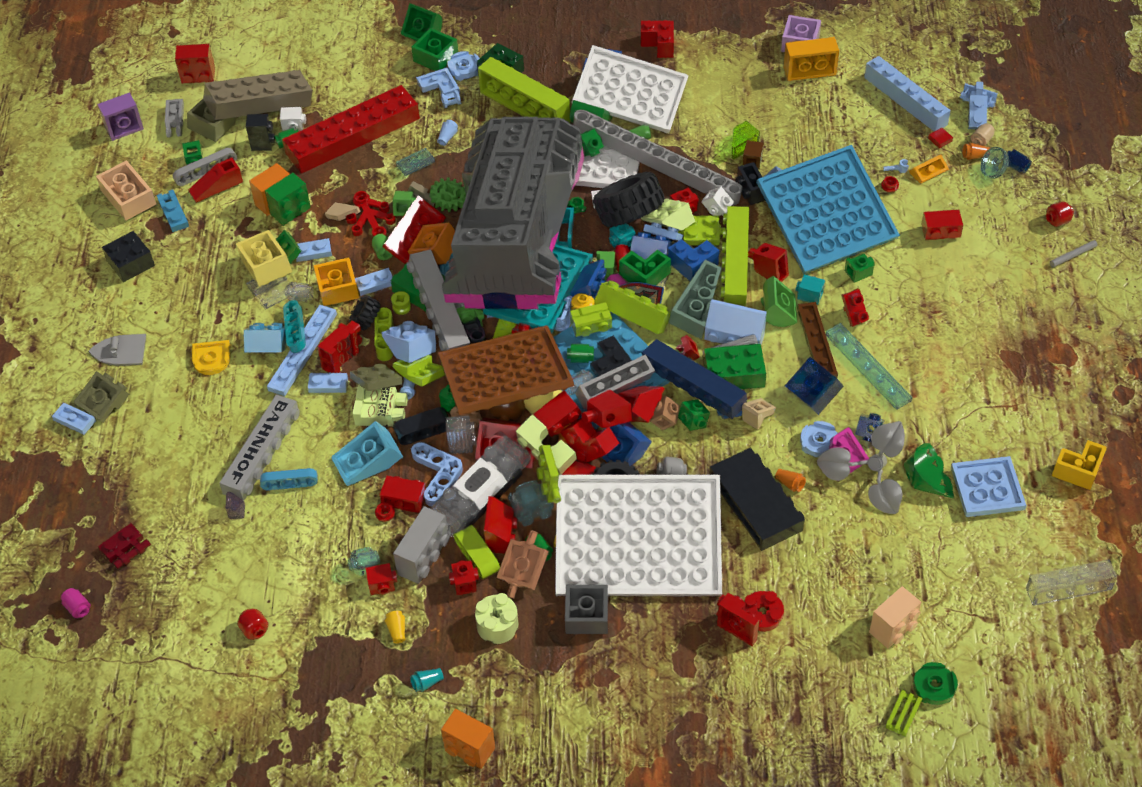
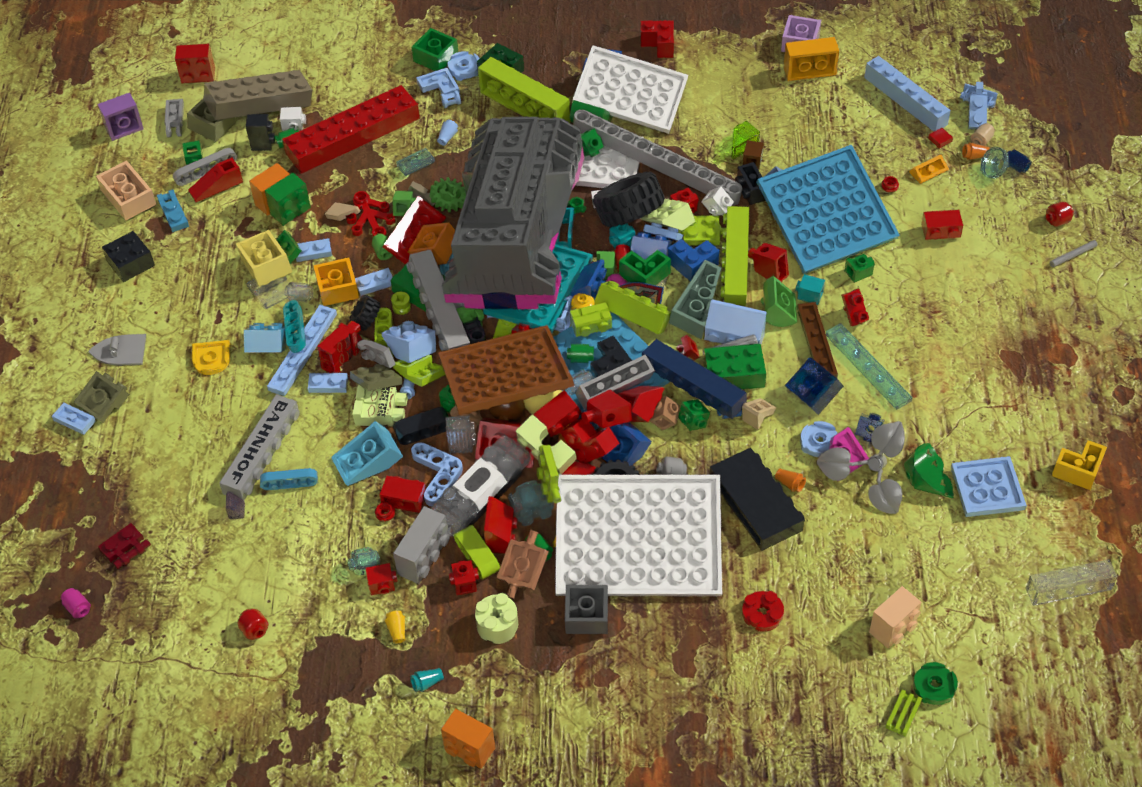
green brick [400,3,442,41] -> none
bright green cone [629,124,651,139] -> none
red plate [716,592,759,647] -> none
light blue hand [883,159,909,173] -> none
none -> light grey hinge [357,340,395,368]

